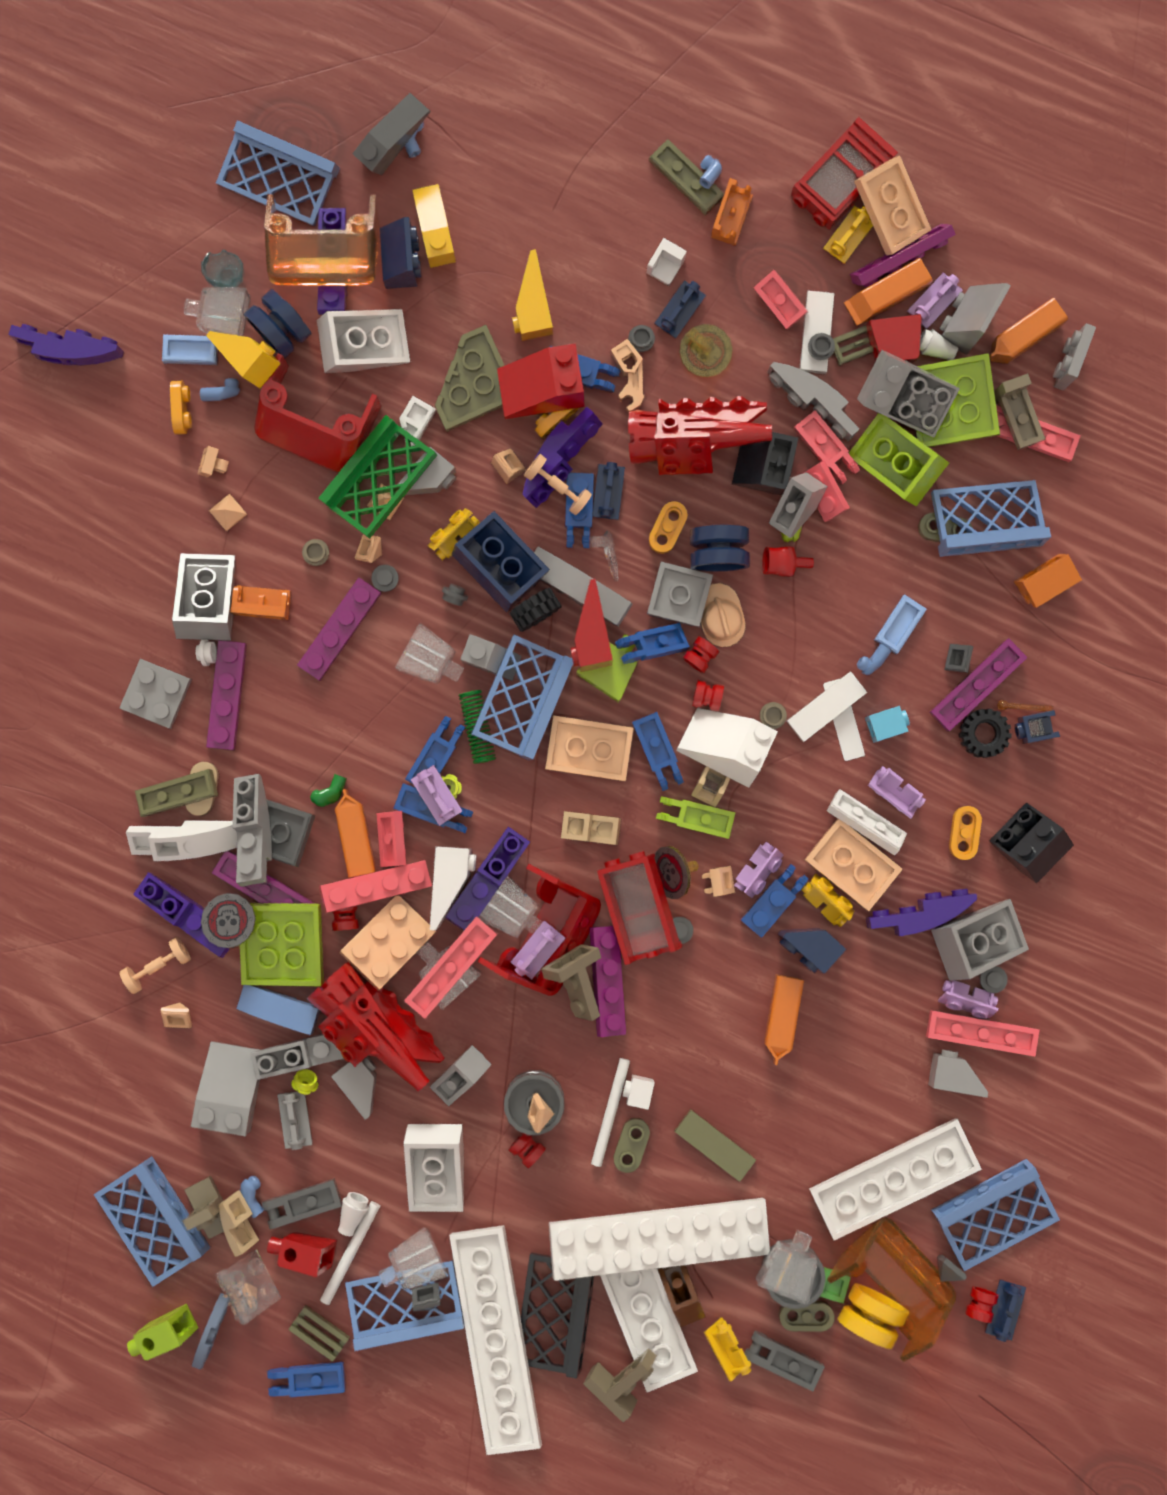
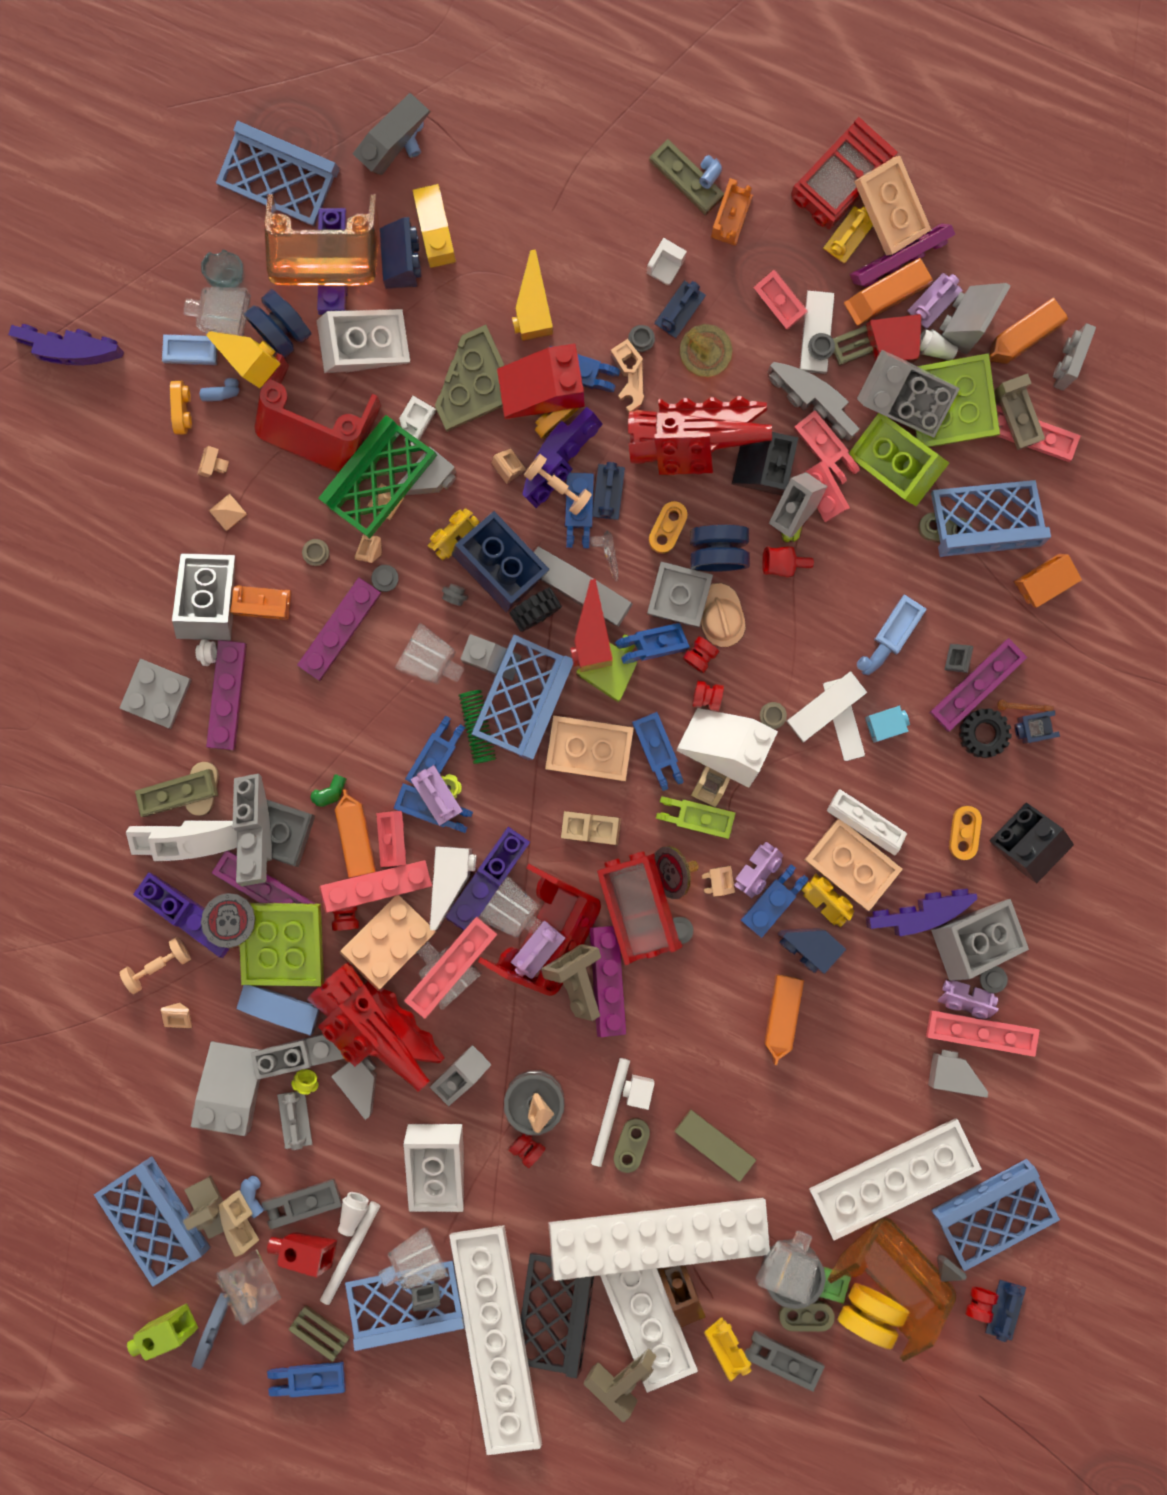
lavender hinge [868,766,926,819] -> none

